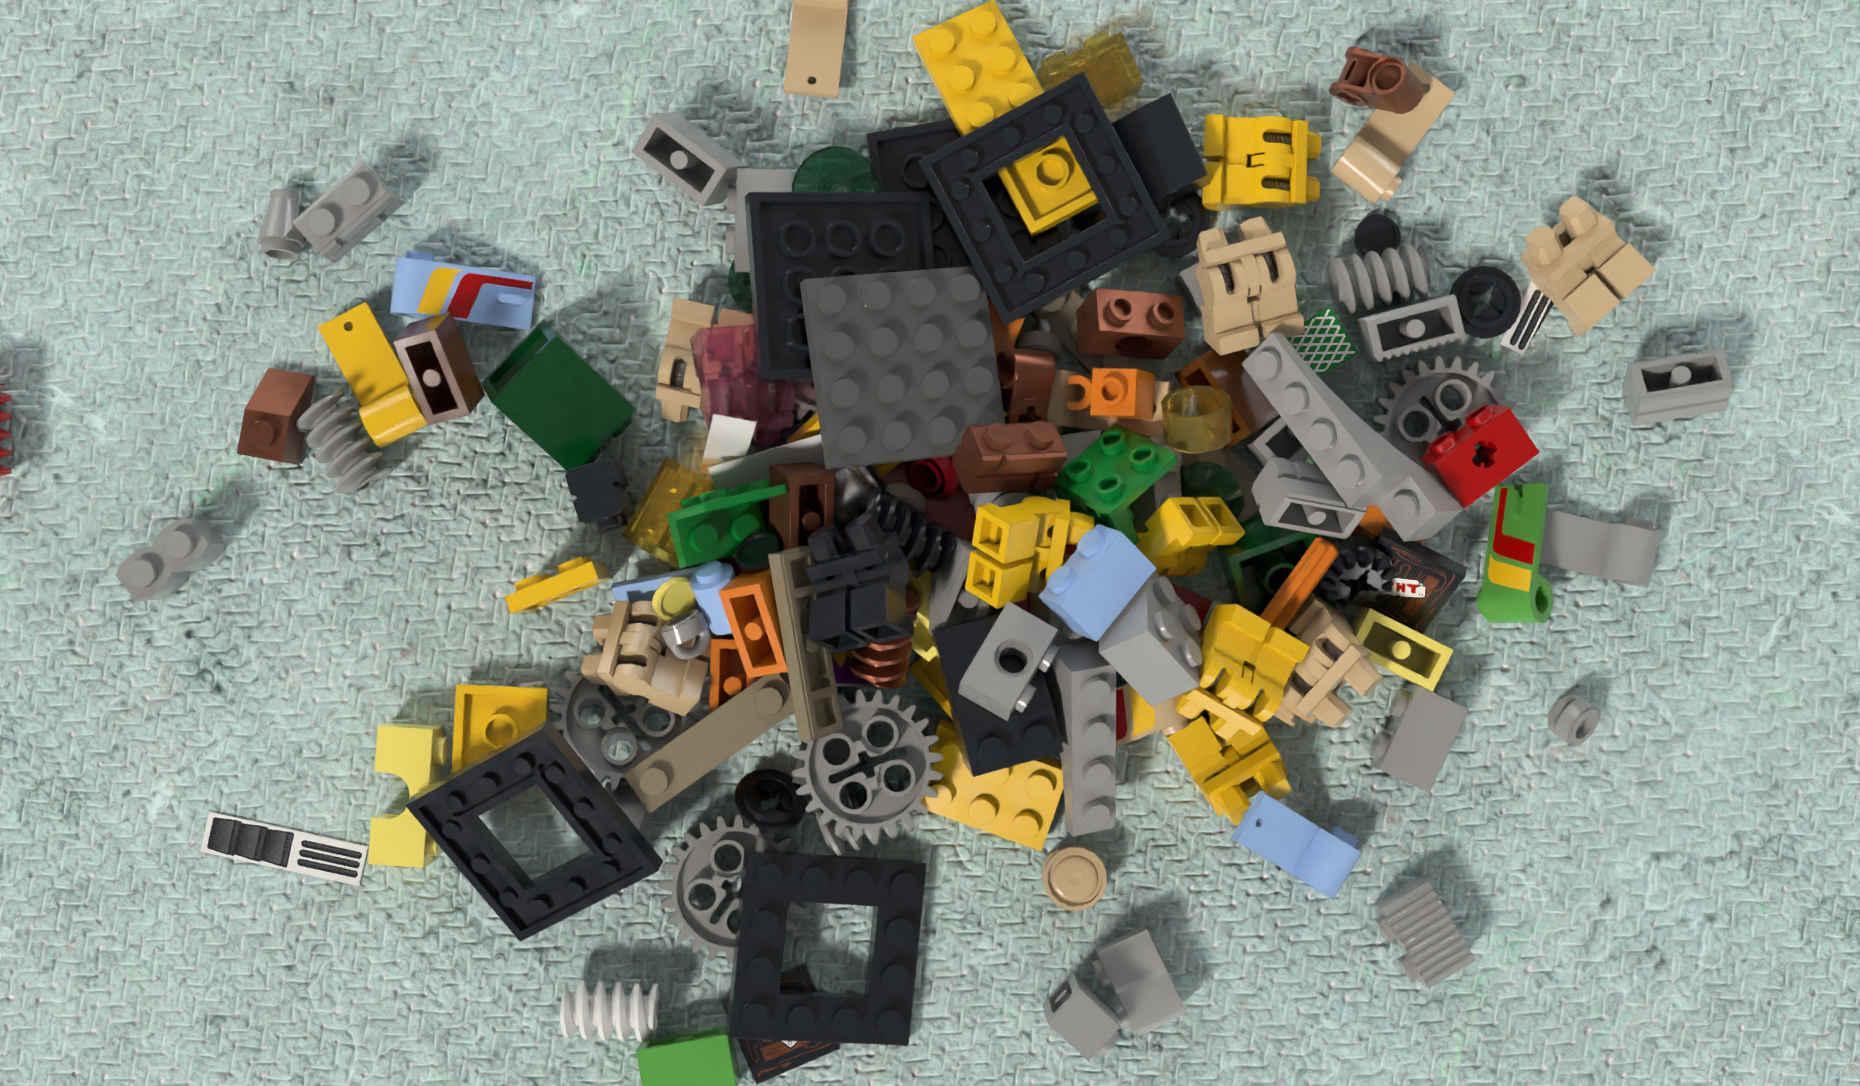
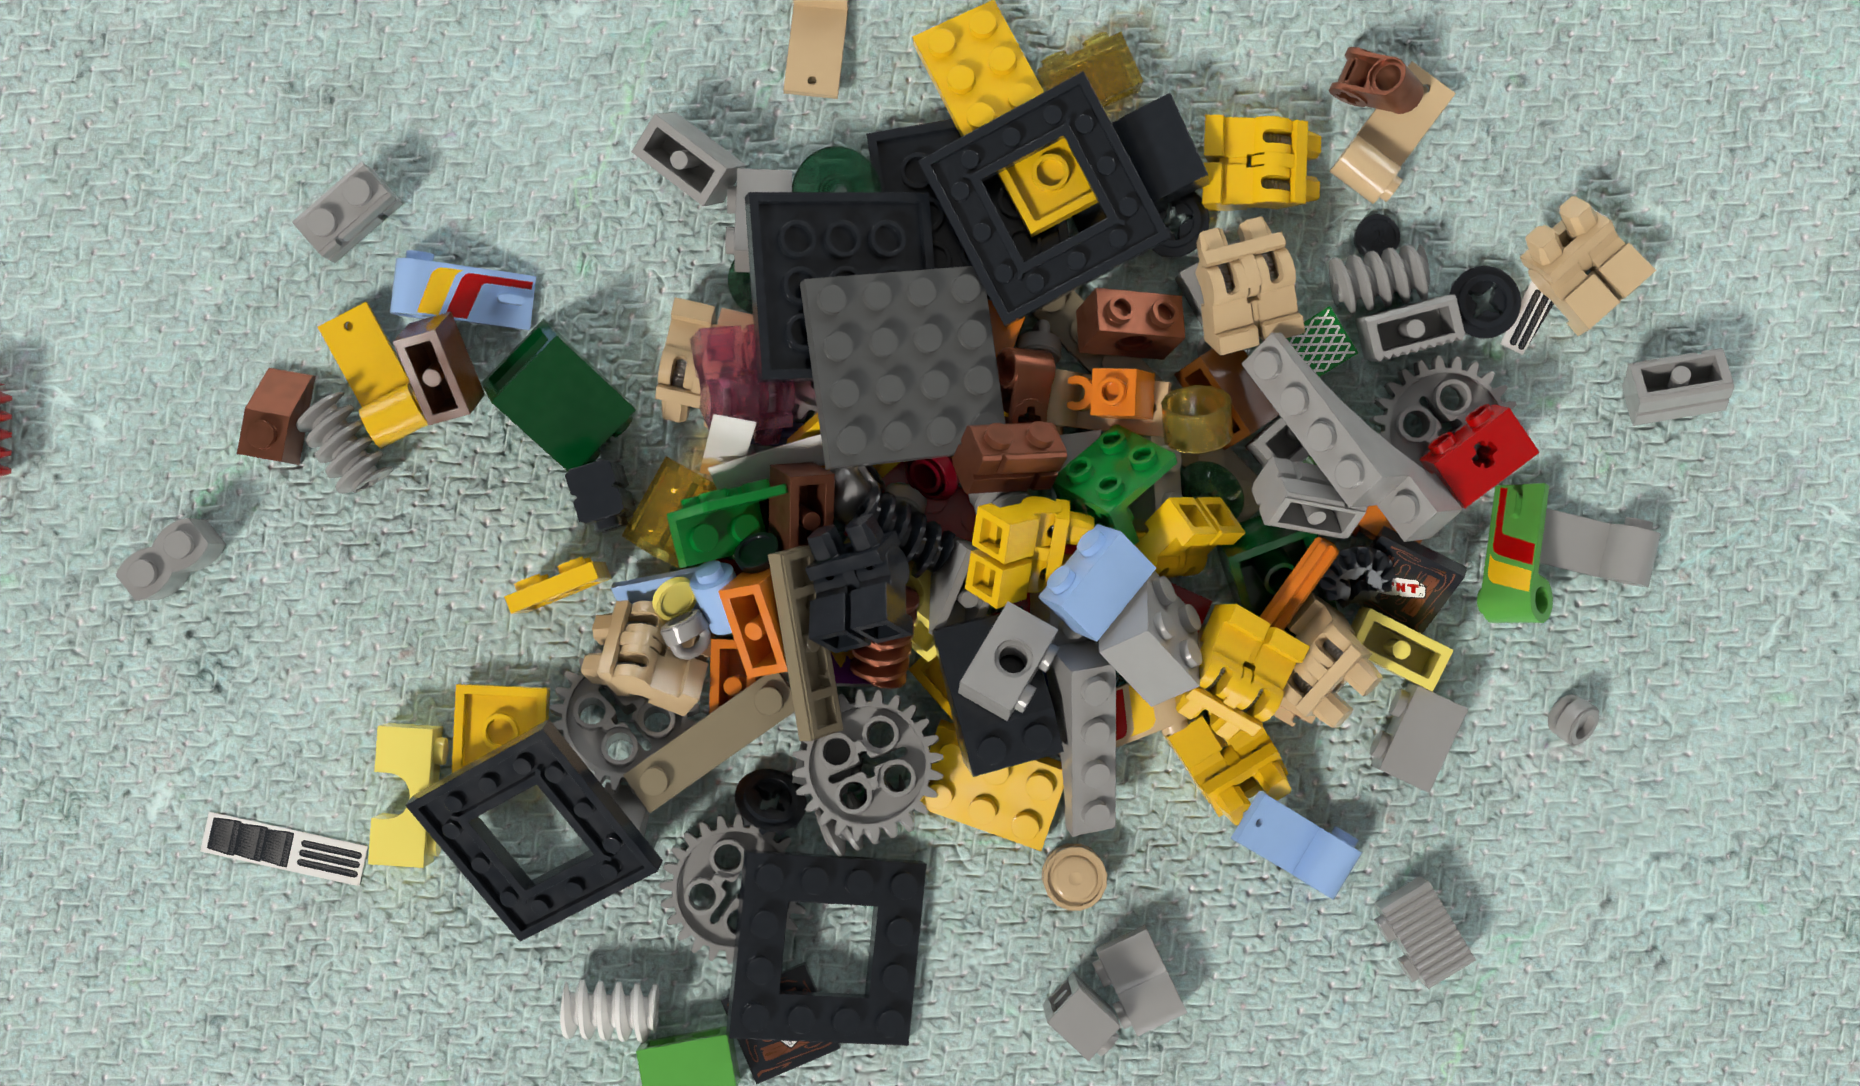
light grey cone [257,189,304,260] -> none

